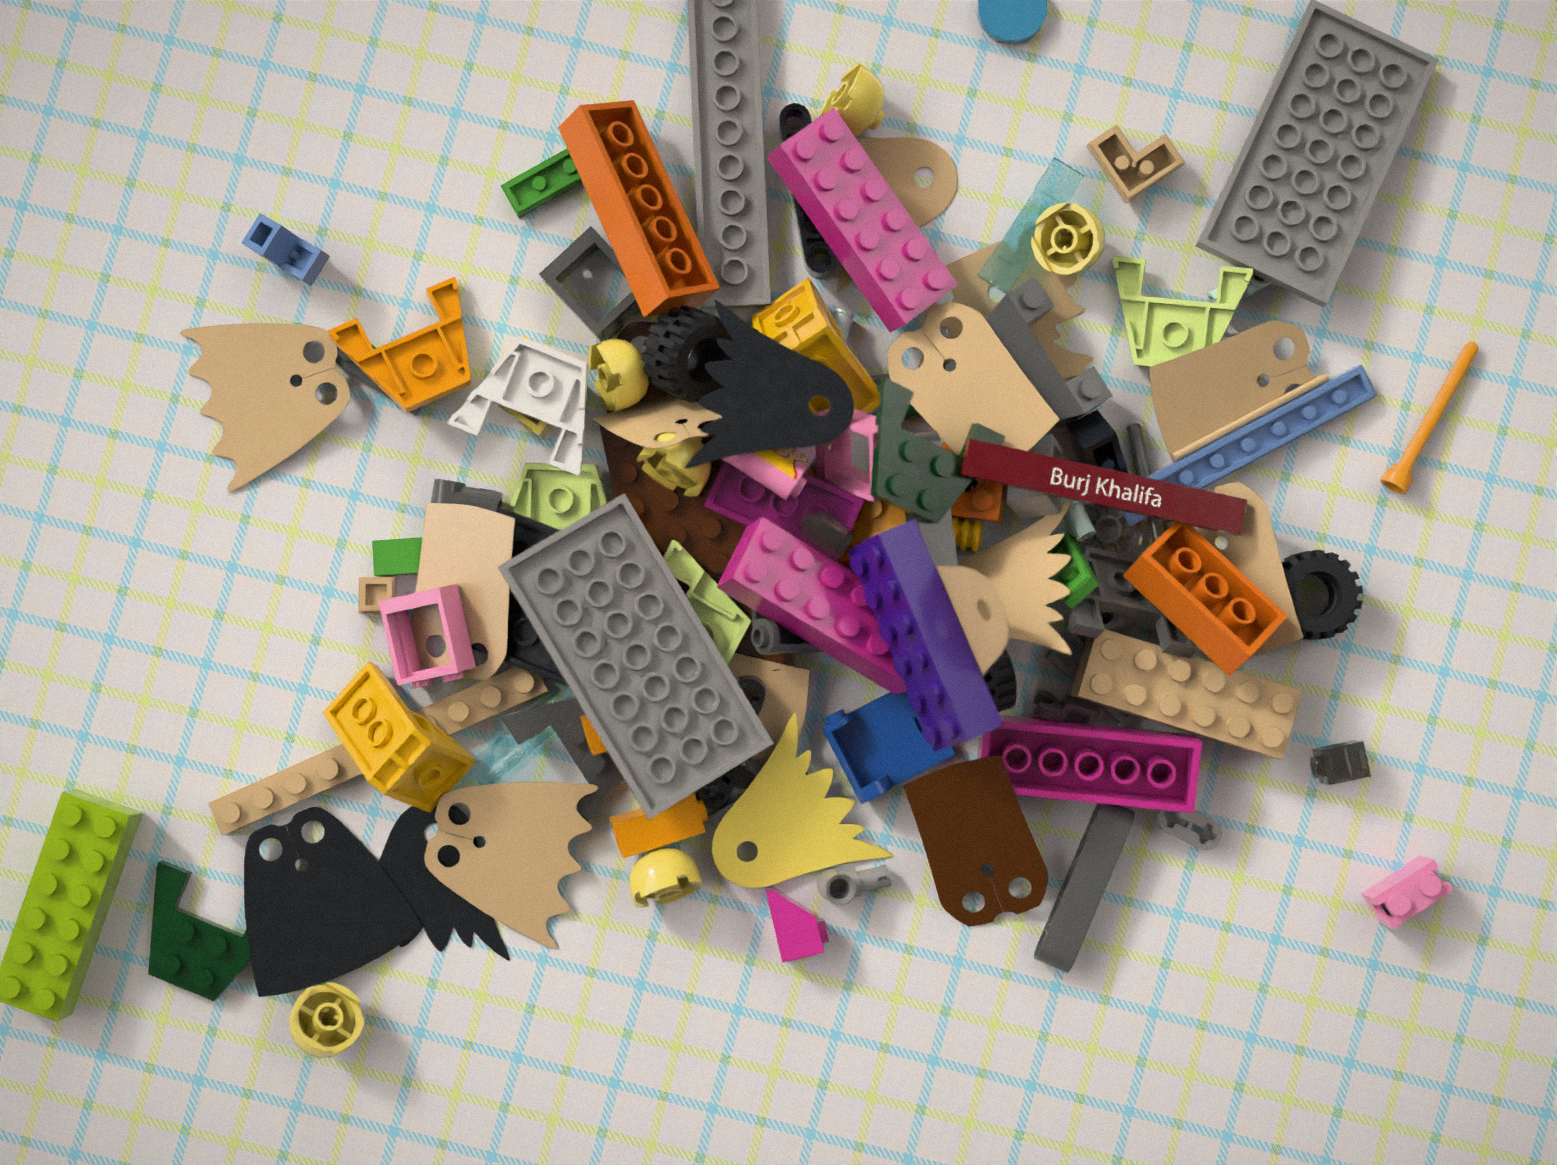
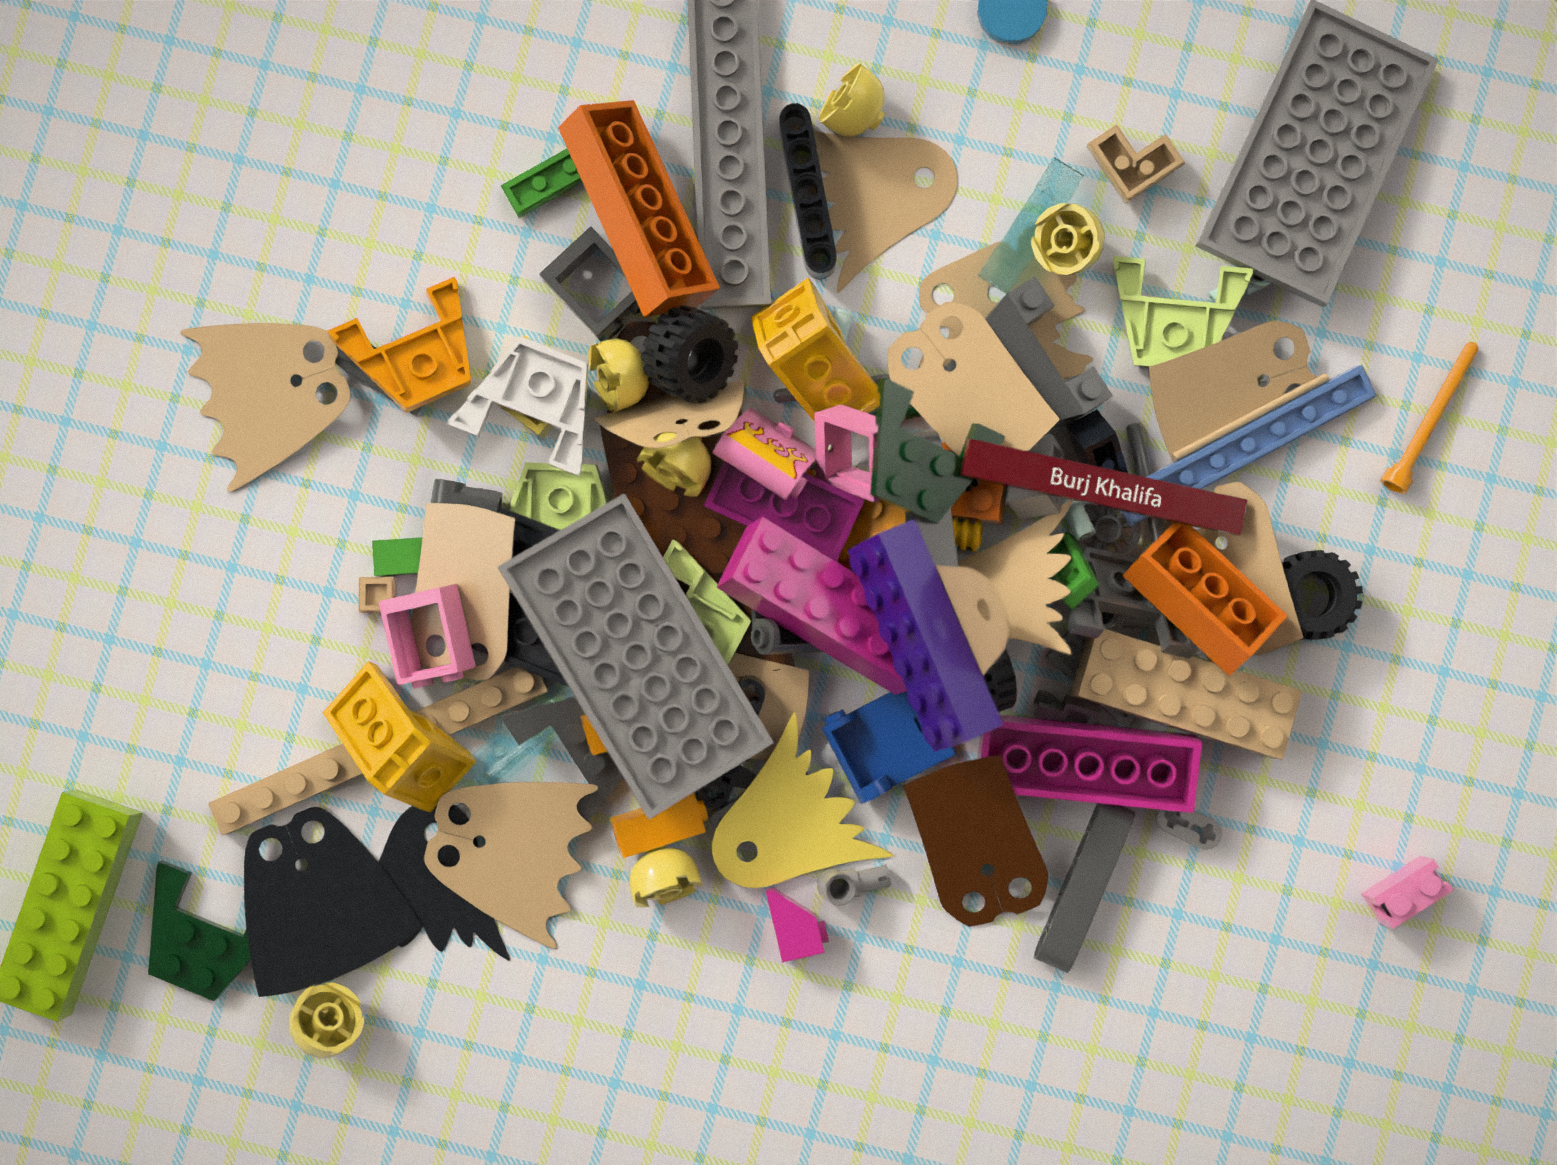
medium blue brick [242,213,330,286] -> none
black piece [685,300,854,469] -> none
dark pink brick [767,107,958,333] -> none
clear smoke brick [798,509,855,560] -> none
clear smoke brick [1310,740,1371,785] -> none

